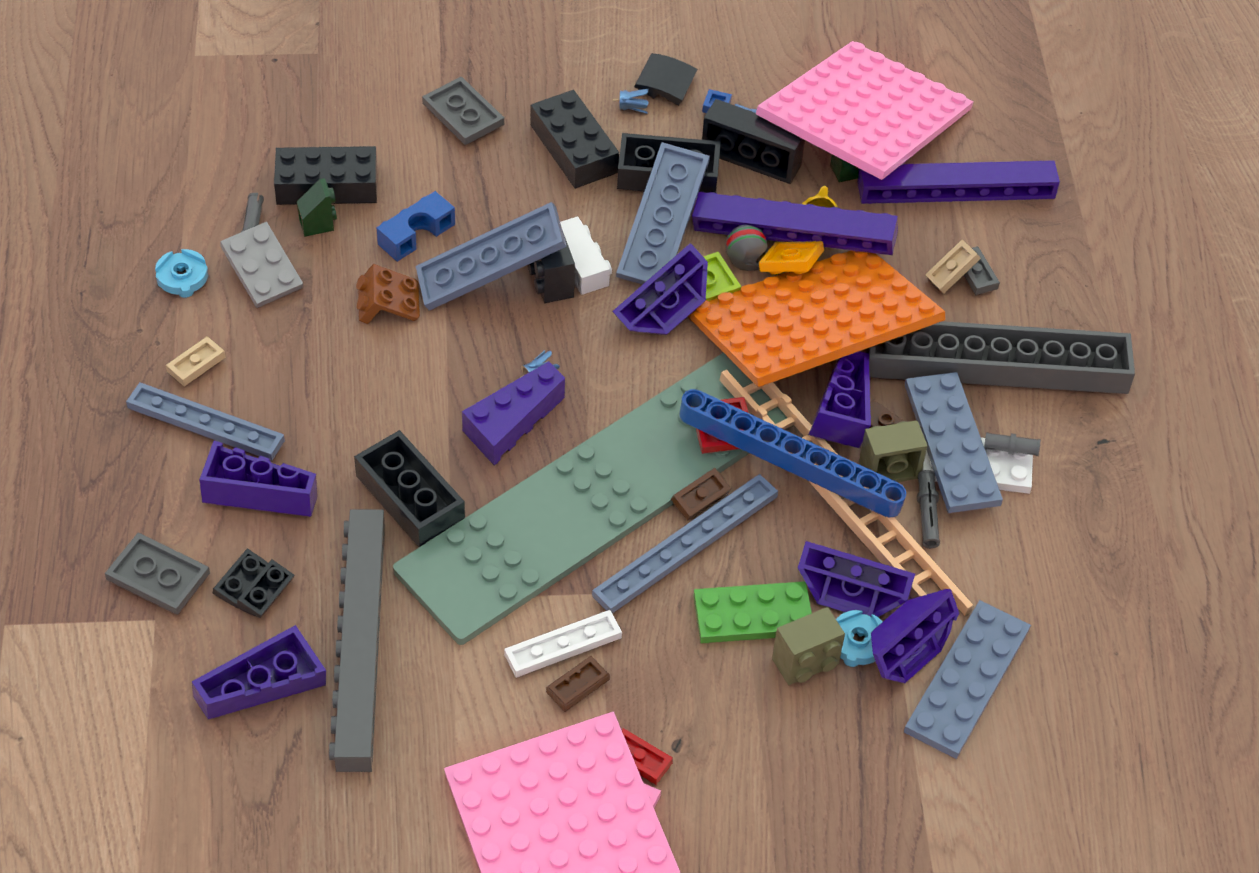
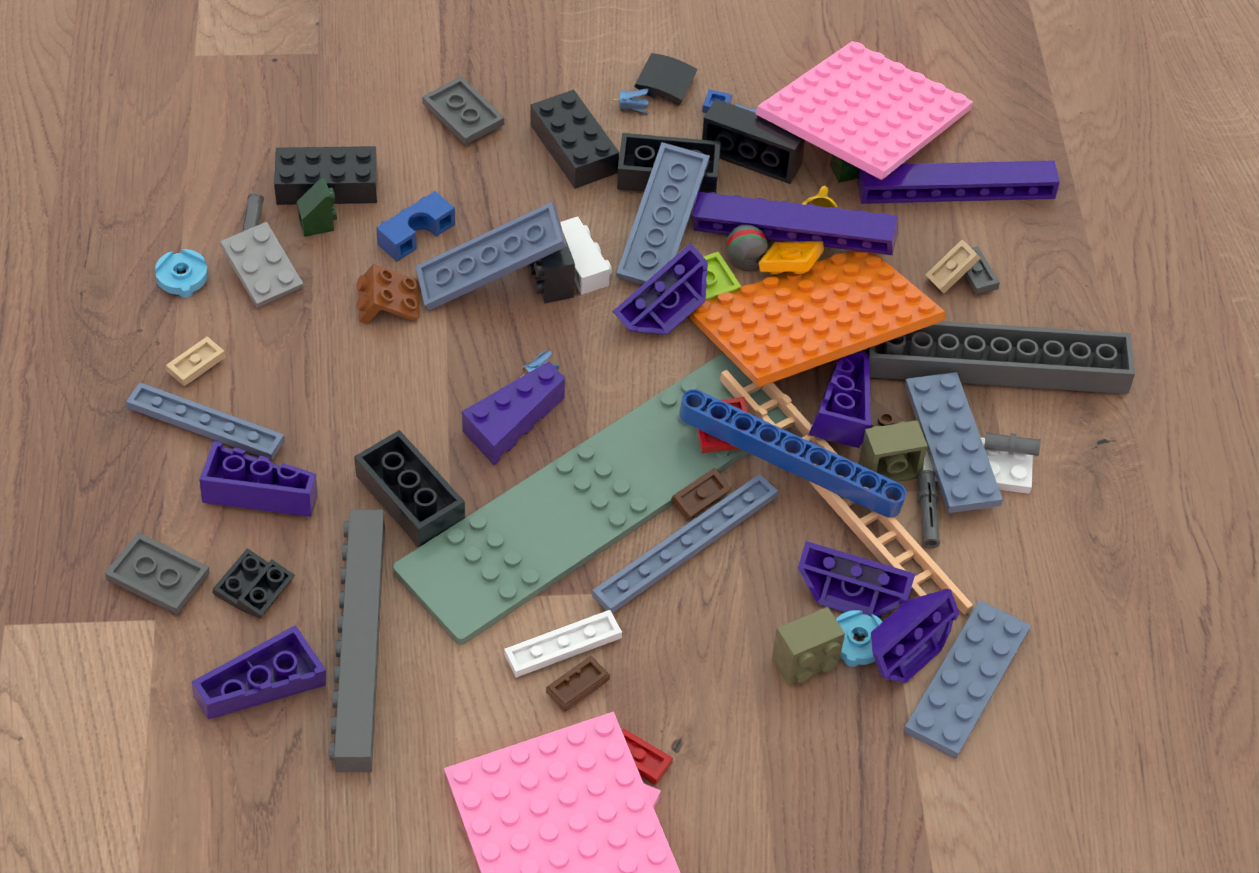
bright green plate [693,581,812,643] -> none

